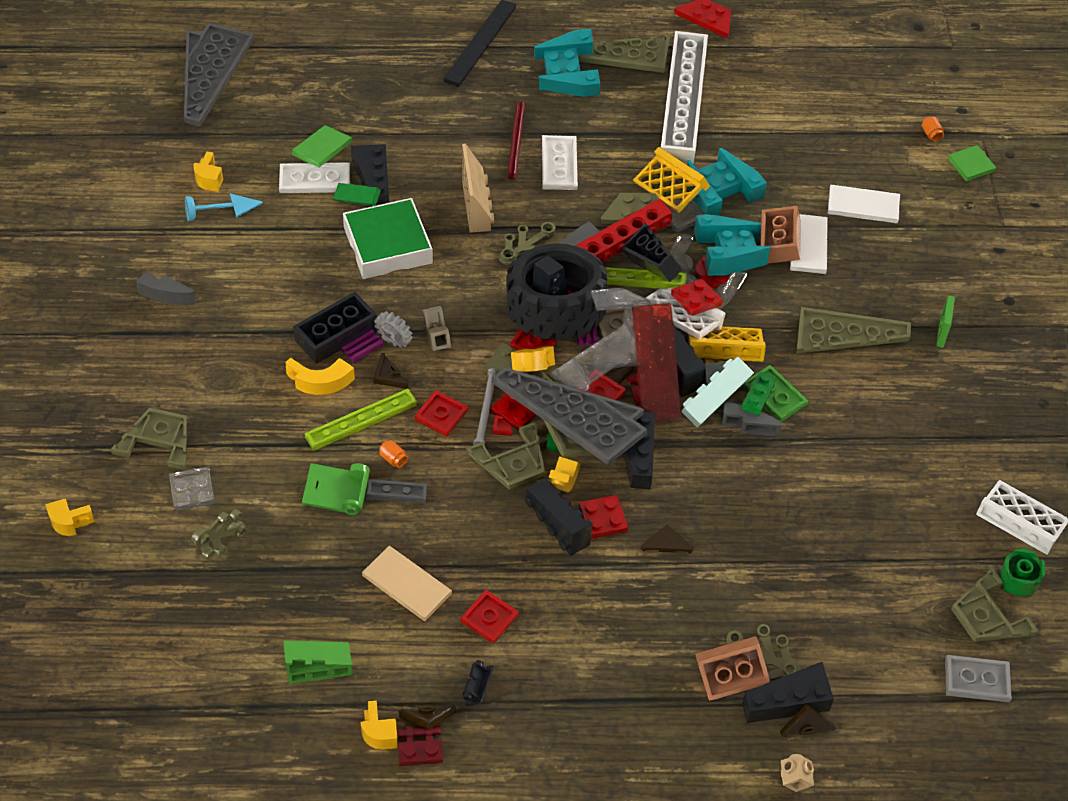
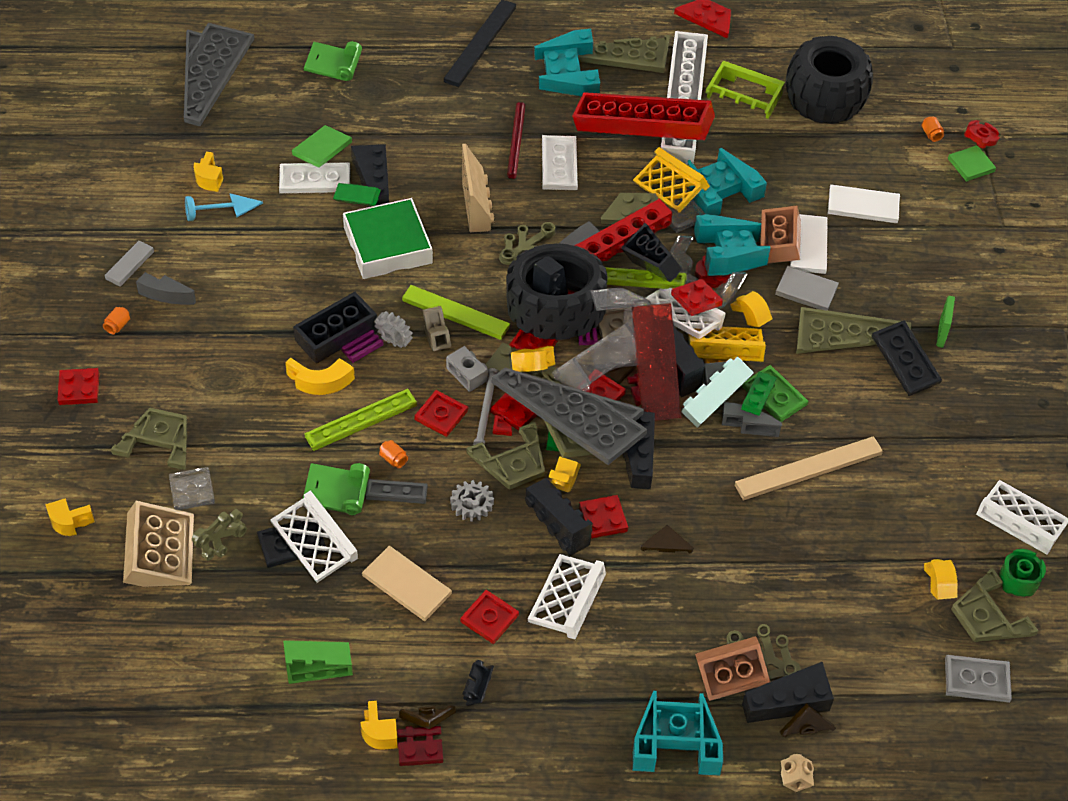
dark brown tile [374,353,409,389] -> none
none -> red plate [57,368,99,405]
none -> orange brick [103,307,130,334]
none -> light grey tile [105,241,154,287]
none -> tan slope [123,501,194,587]
none -> black tile [257,517,327,568]
none -> white fence [271,490,358,583]
none -> bright green door [304,41,362,81]
none -> lime tile [402,285,510,340]
none -> light grey brick [446,346,488,392]
none -> light grey gear [450,480,494,521]
none -> white fence [528,554,606,639]
none -> red brick [572,92,715,140]
none -> teal wedge [632,691,723,776]
none -> lime hinge [705,61,785,119]
none -> yellow brick [730,291,772,327]
none -> tan tile [735,436,883,500]
none -> light grey tile [775,266,839,311]
none -> black tyre [786,35,873,124]
none -> black tile [871,320,942,396]
none -> yellow brick [924,559,957,600]
none -> red plate [964,120,1000,148]

